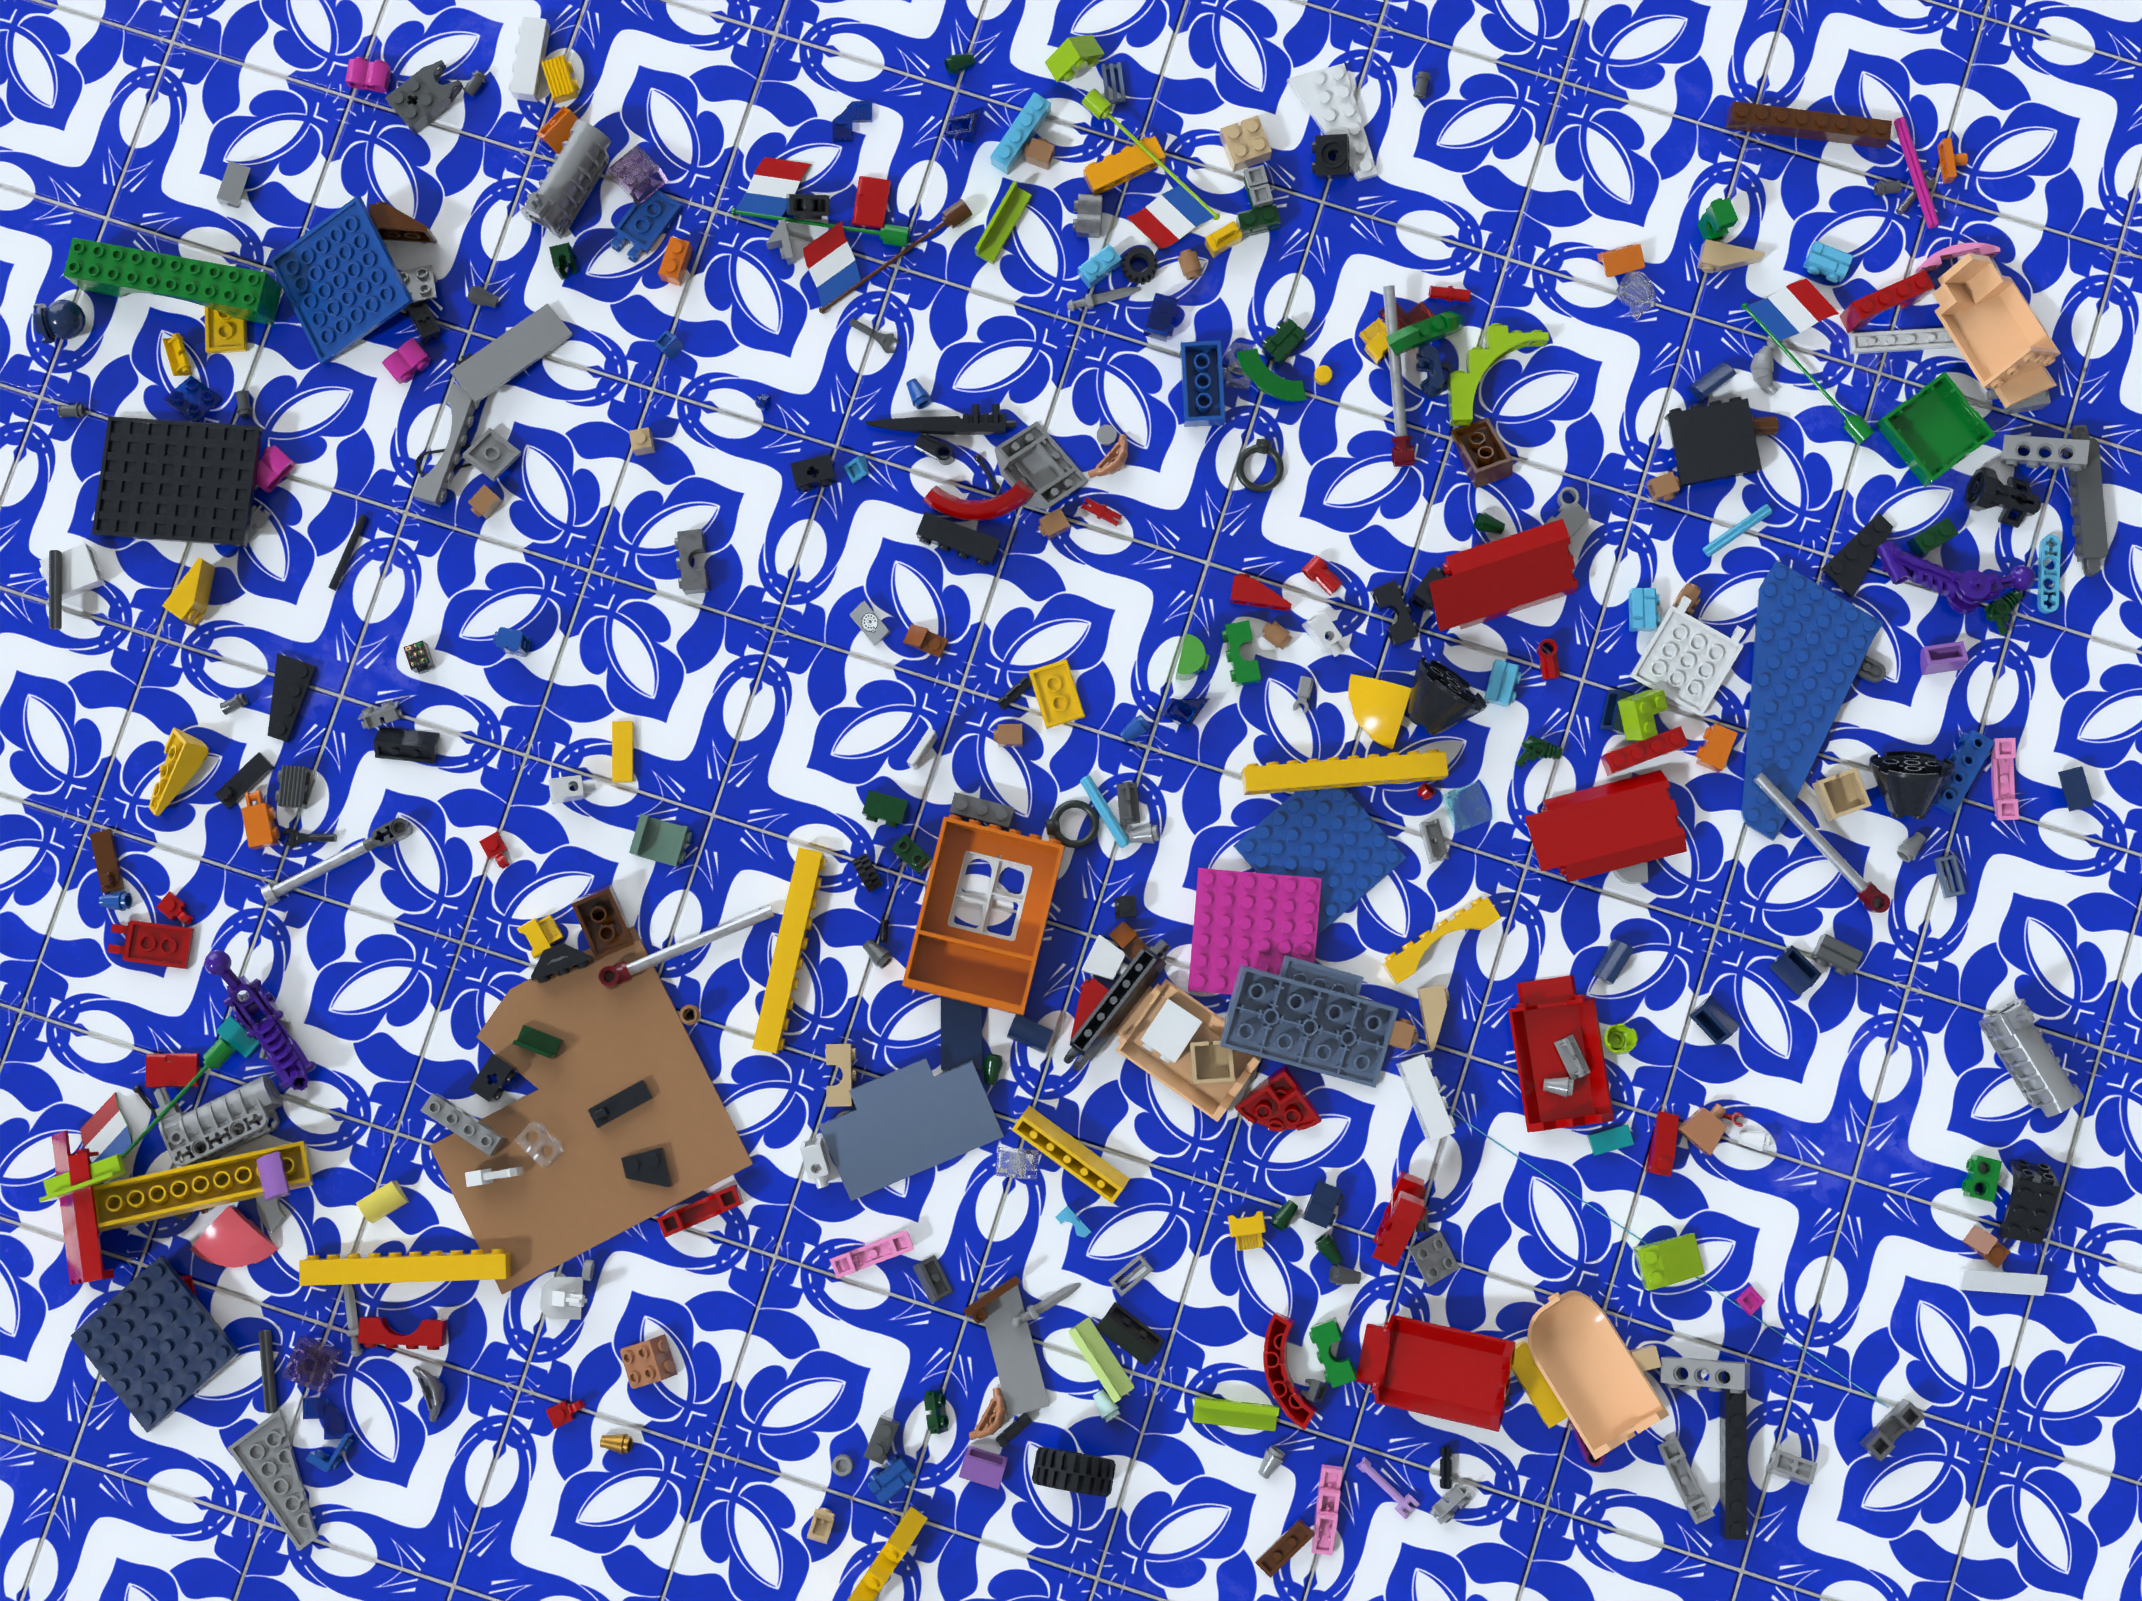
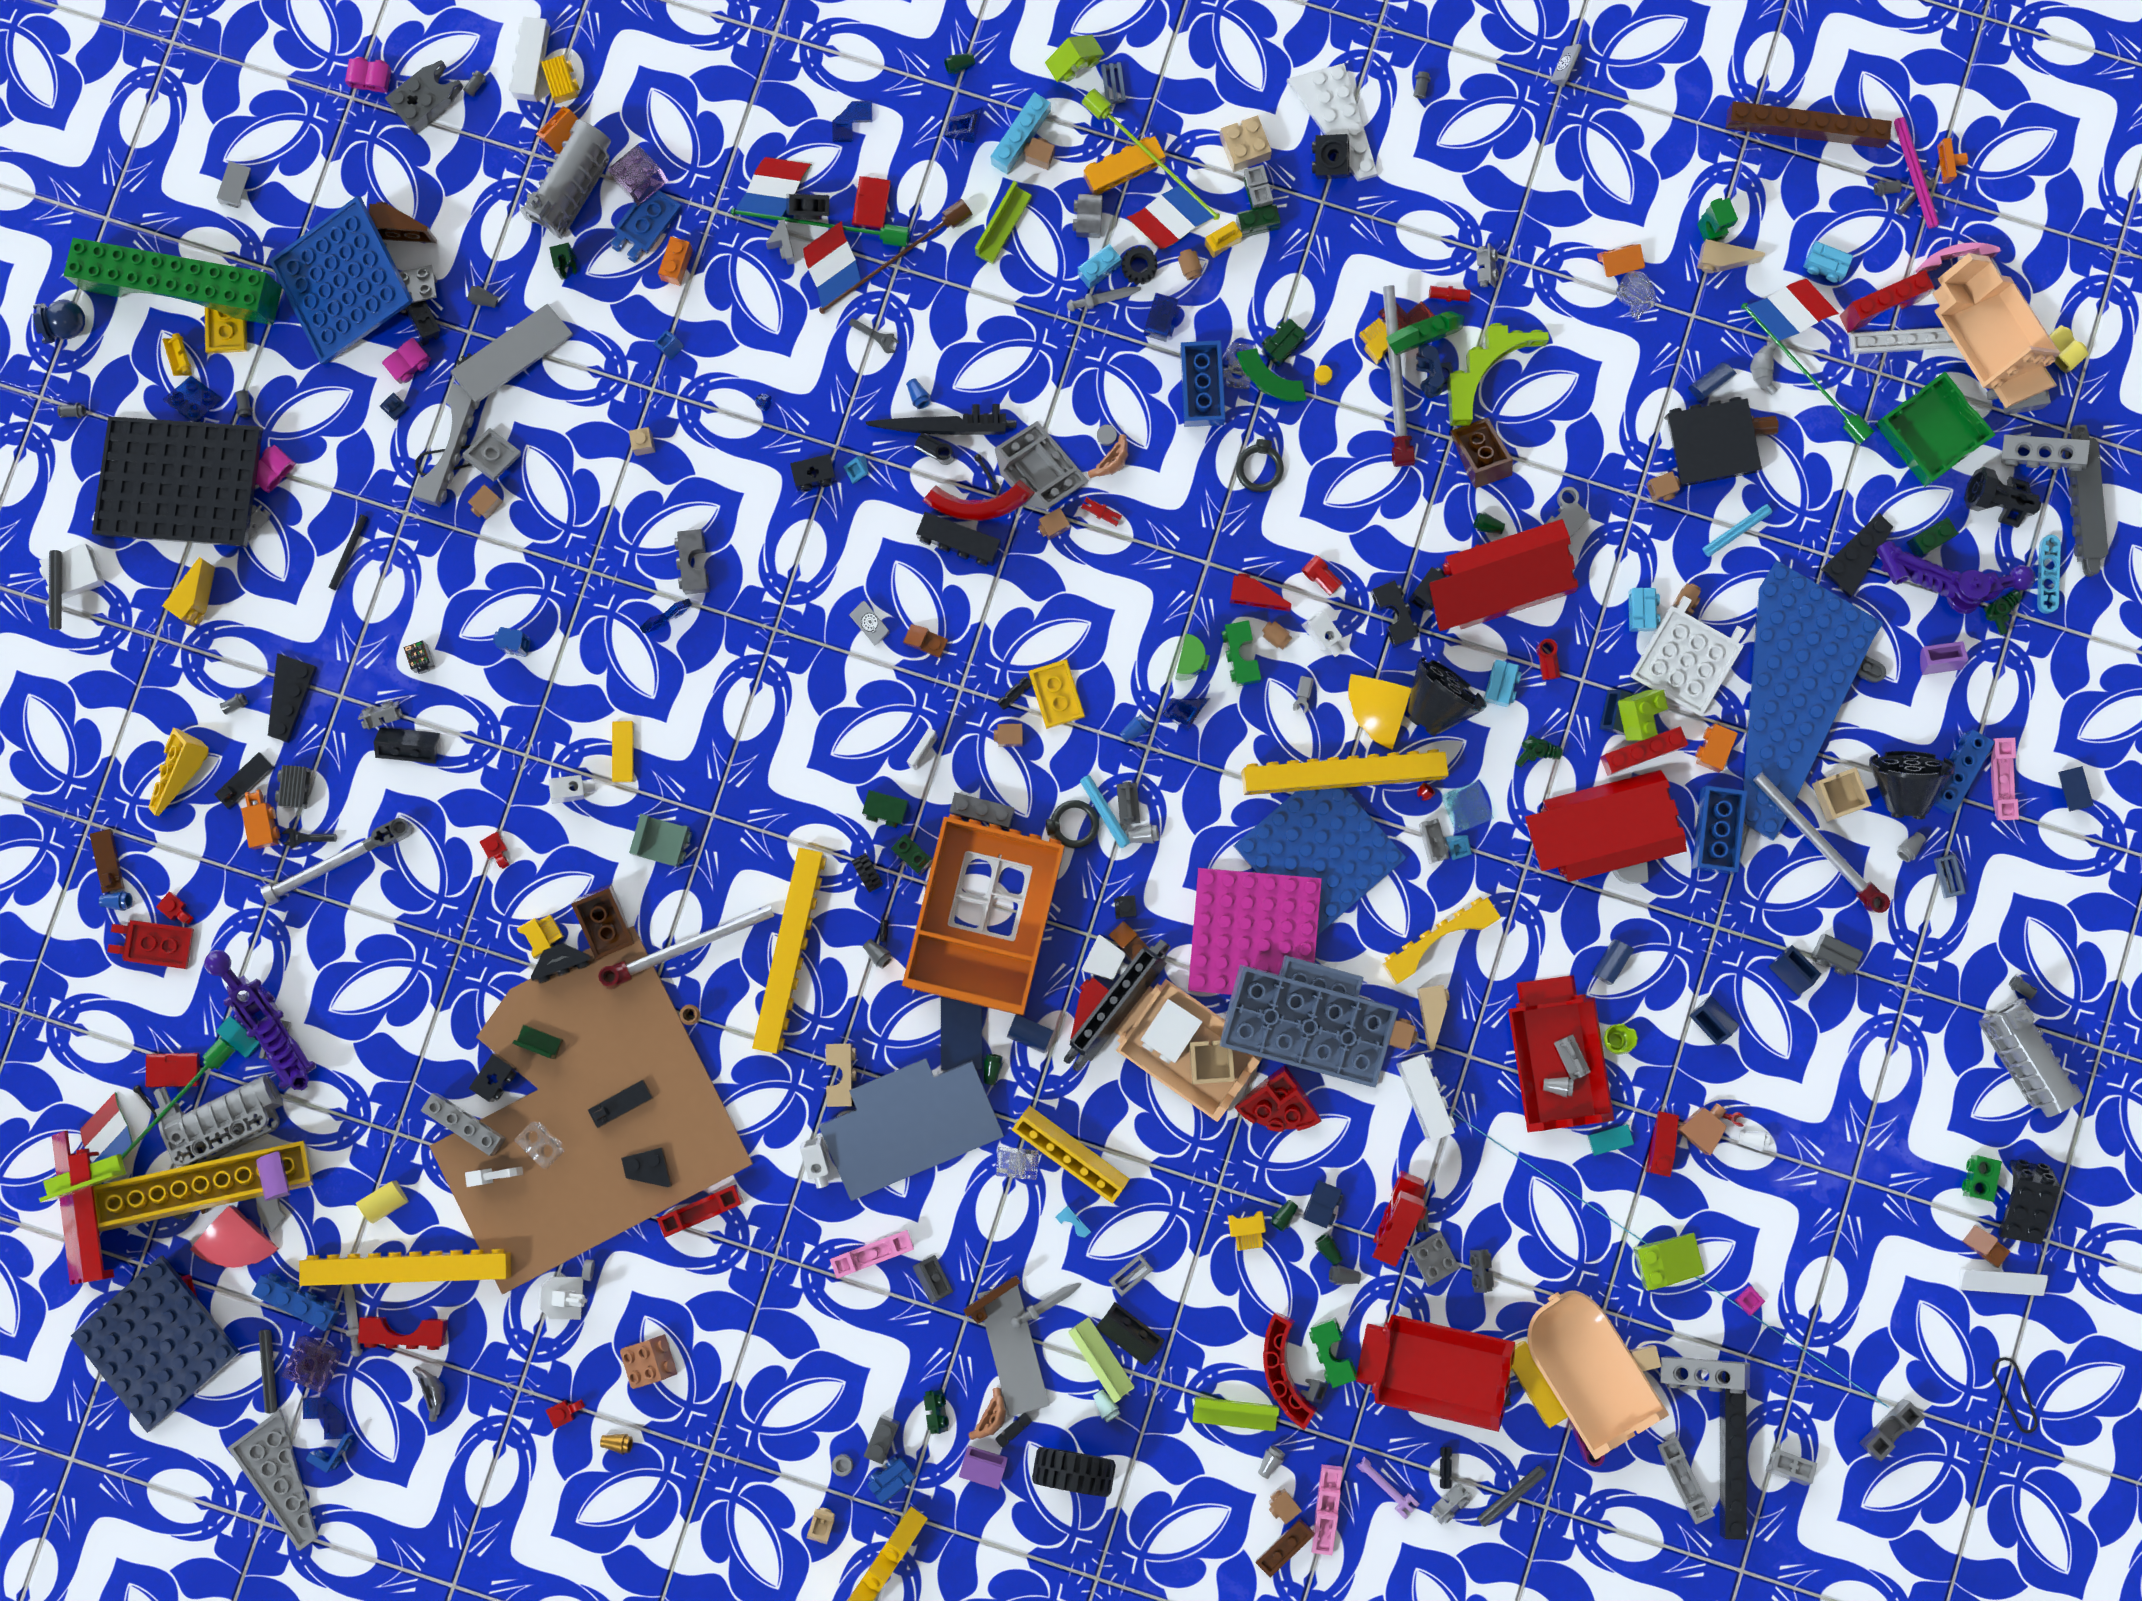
none -> blue brick [251,1273,341,1331]
none -> dark blue tile [379,392,409,421]
none -> clear blue tile [640,598,692,633]
none -> medium nougat brick [1268,1488,1302,1525]
none -> dark azure slope [1445,835,1472,860]
none -> dark grey hinge [1469,1249,1494,1293]
none -> light grey hinge [1476,243,1499,288]
none -> dark grey axle [1477,1466,1546,1527]
none -> light grey slope [1550,44,1582,87]
none -> blue brick [1692,786,1747,875]
none -> black piece [1992,1357,2038,1433]
none -> dark grey pin [2008,975,2037,1000]
none -> light yellow brick [2049,325,2089,374]

